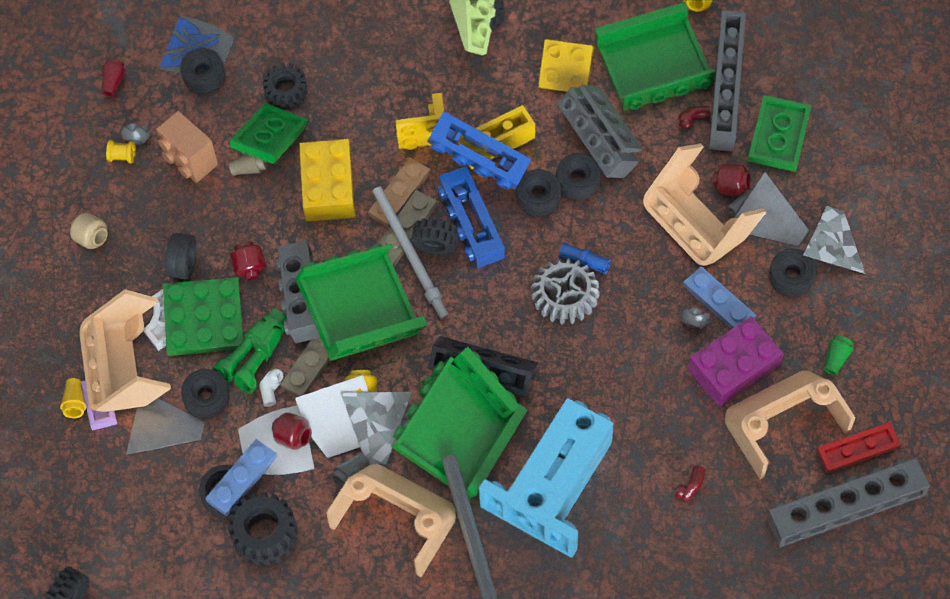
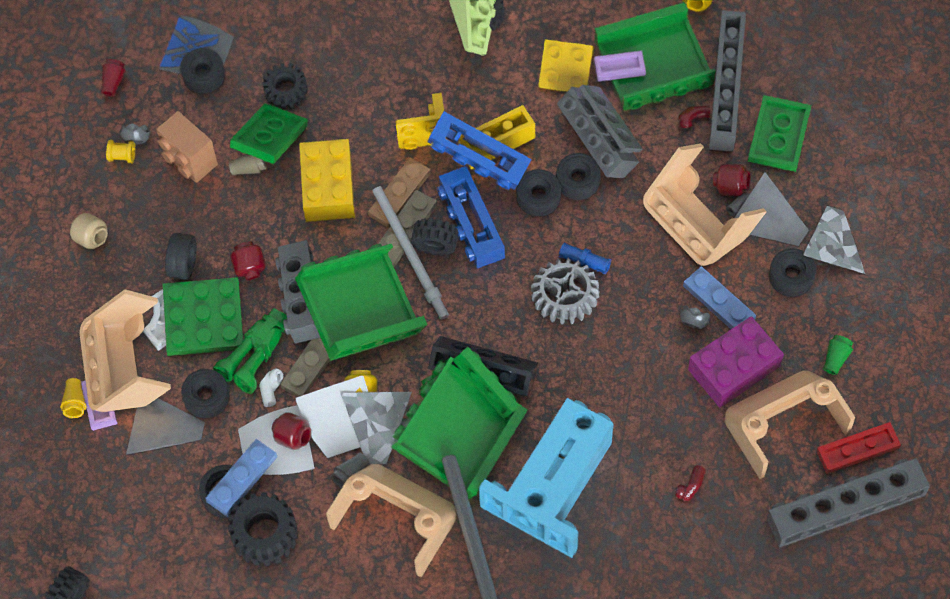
none -> lavender tile [594,51,645,82]

